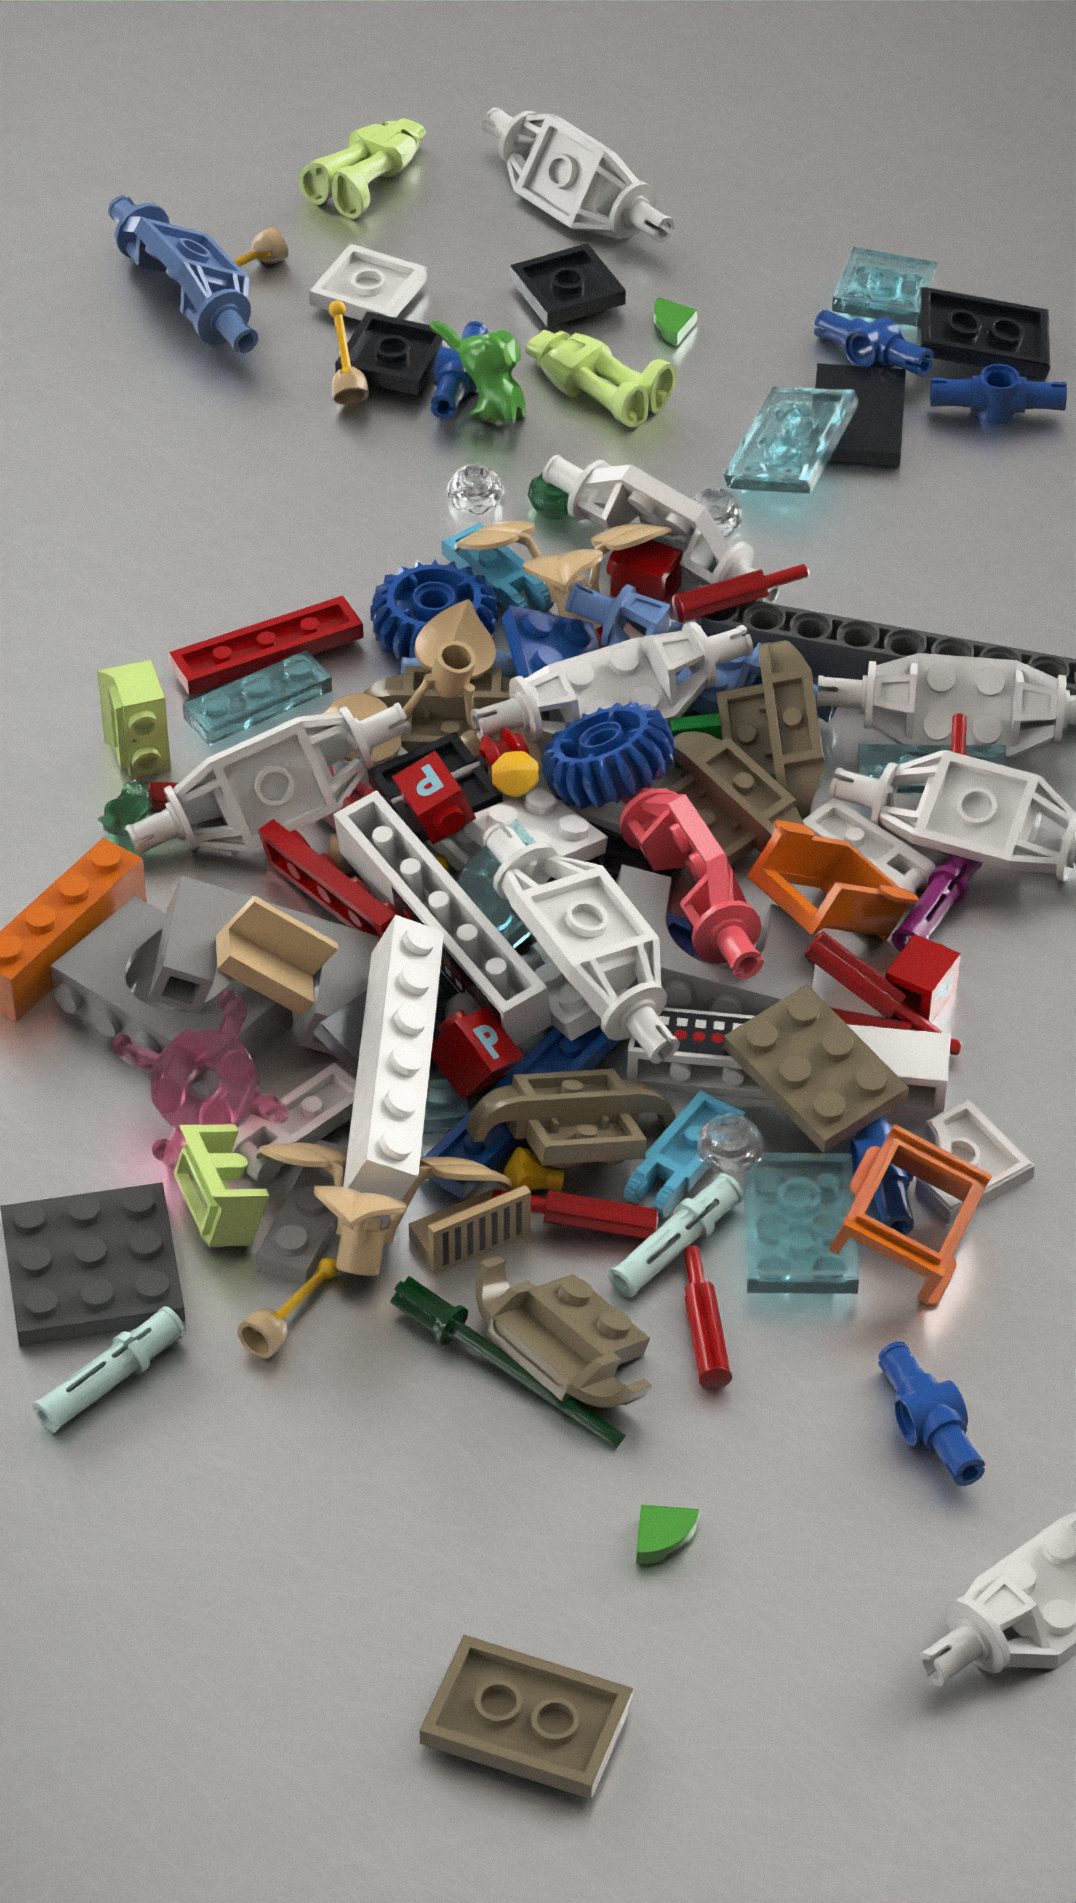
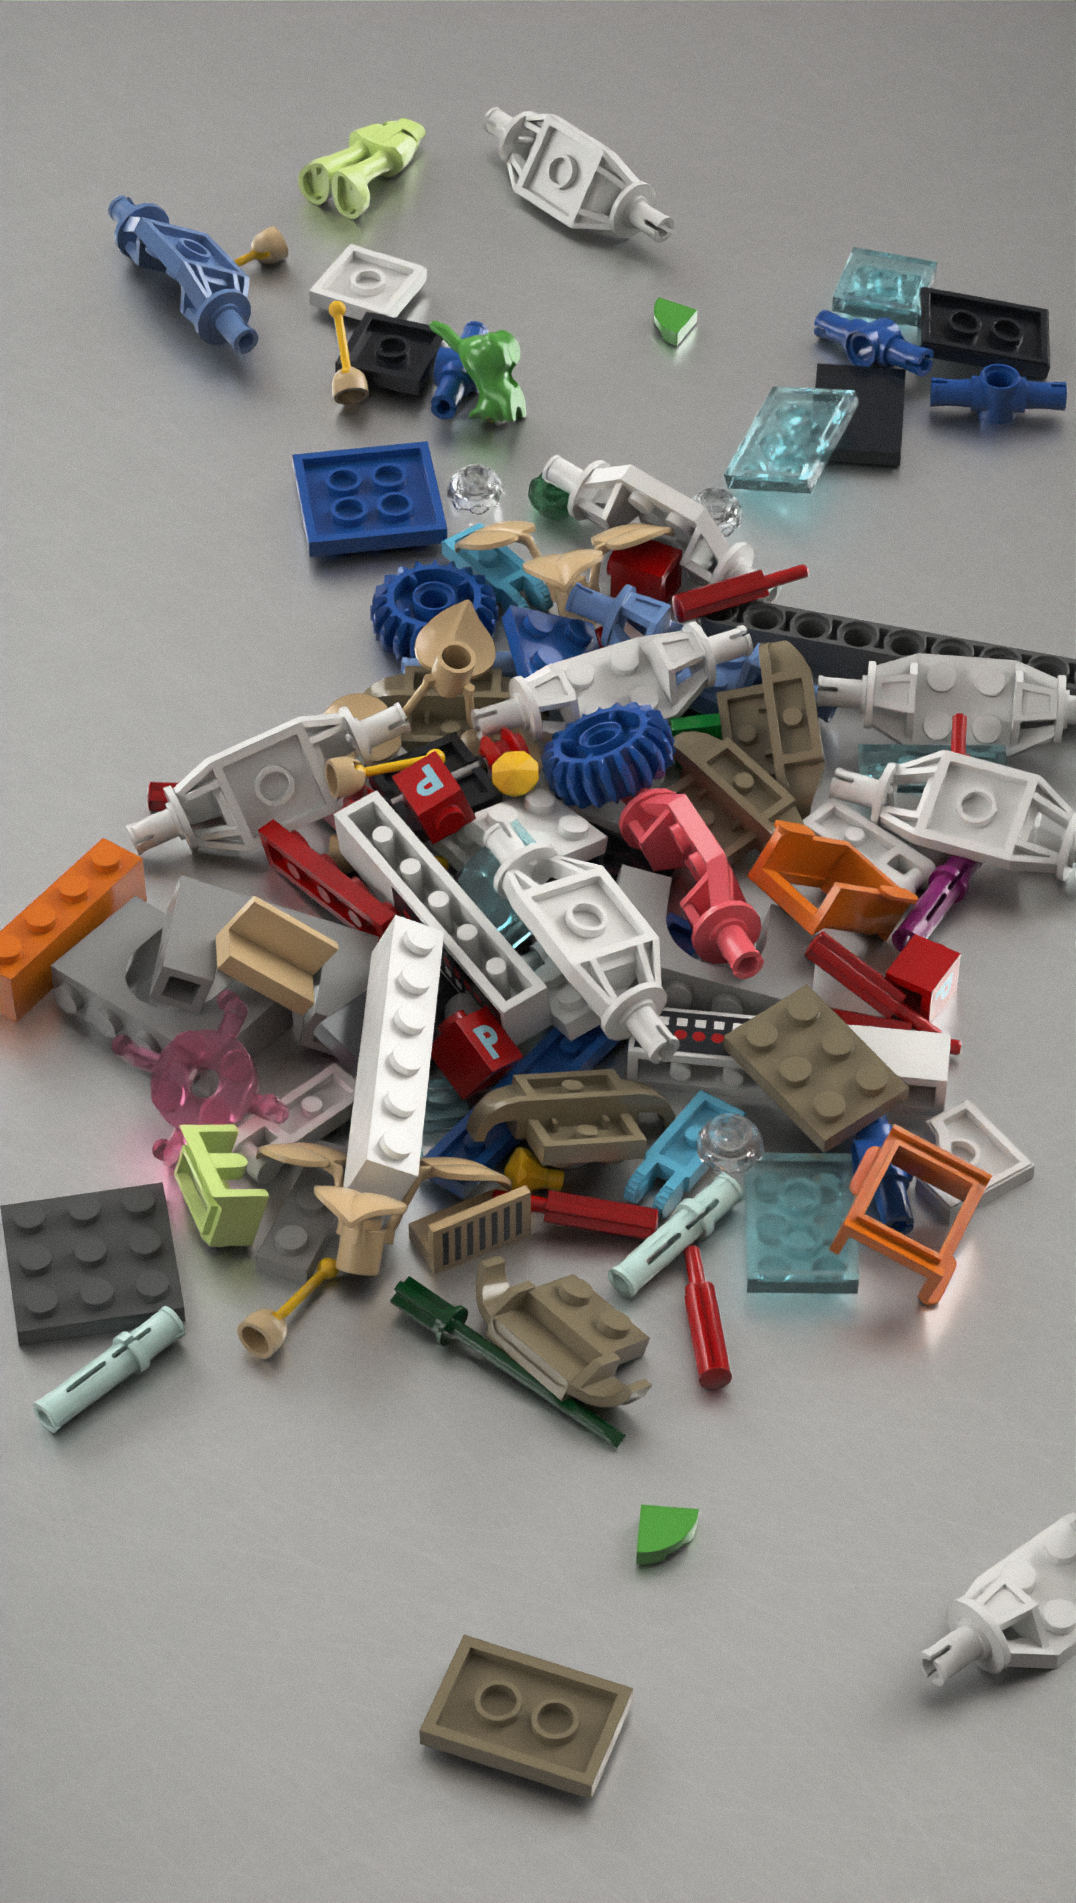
yellowish green window [97,660,171,778] -> none
clear green plate [97,779,153,836] -> none
red plate [169,596,364,695] -> none
clear light blue plate [183,650,332,746] -> none
black plate [510,243,626,327] -> none
yellowish green piece [525,330,677,427] -> none
blue pin [878,1341,985,1486] -> none
none -> blue plate [292,441,448,557]
none -> tan hinge [325,749,445,799]

